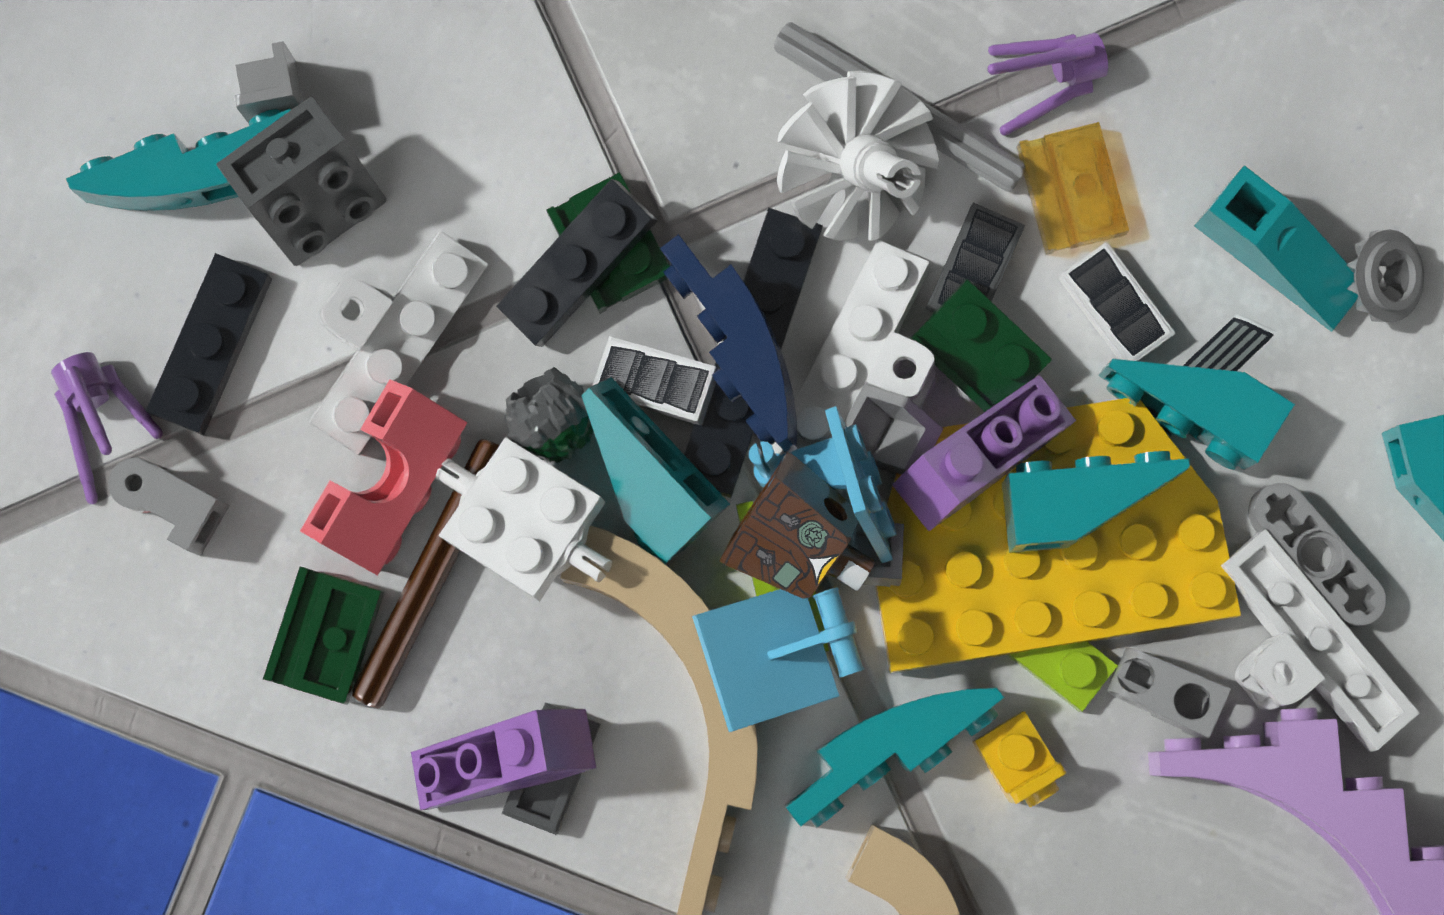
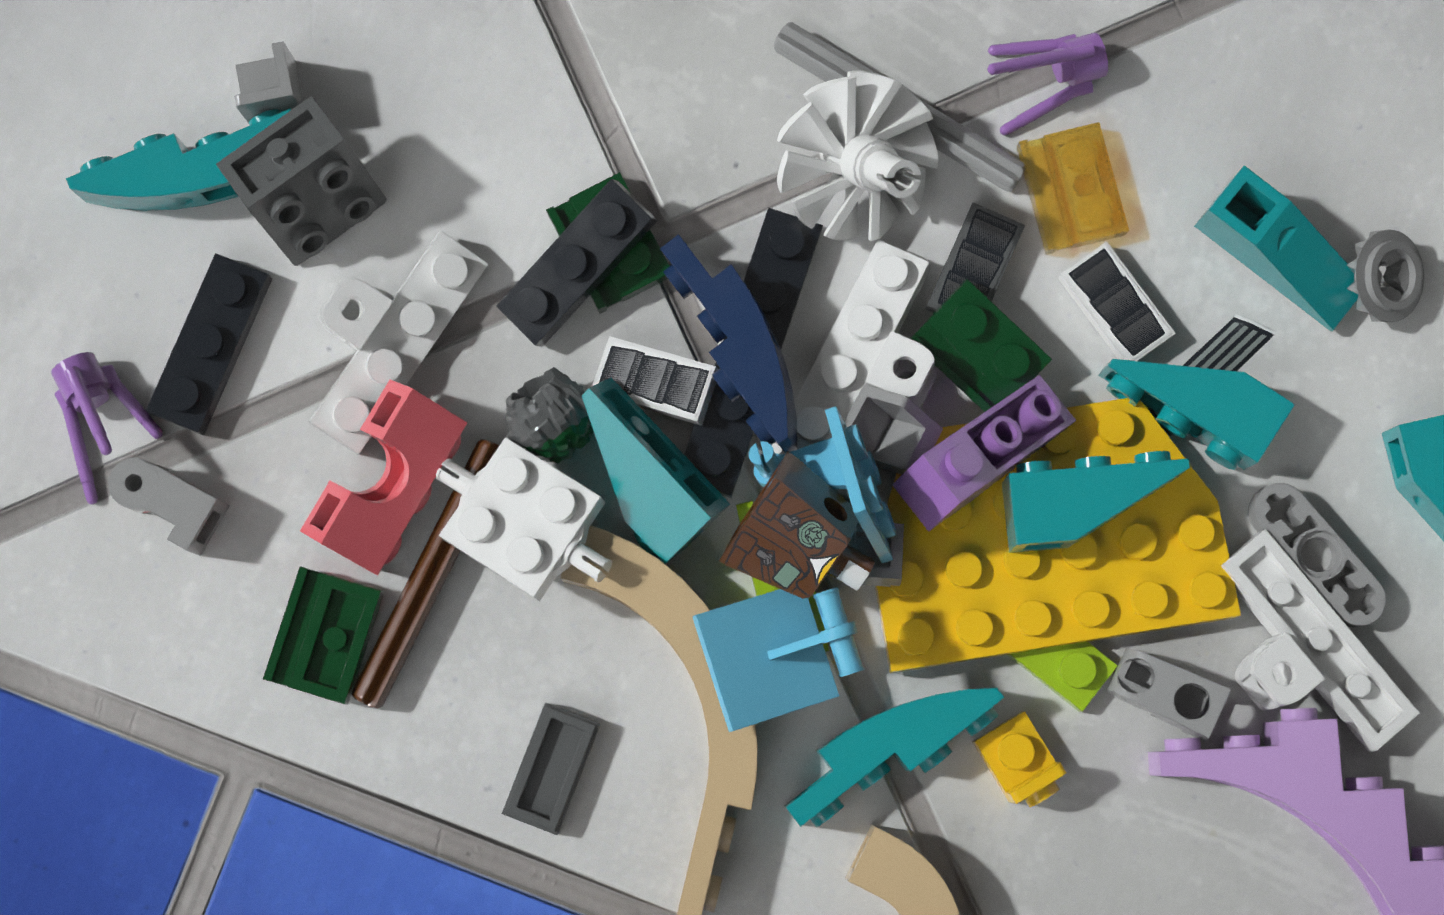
medium lavender slope [411,709,597,810] -> none

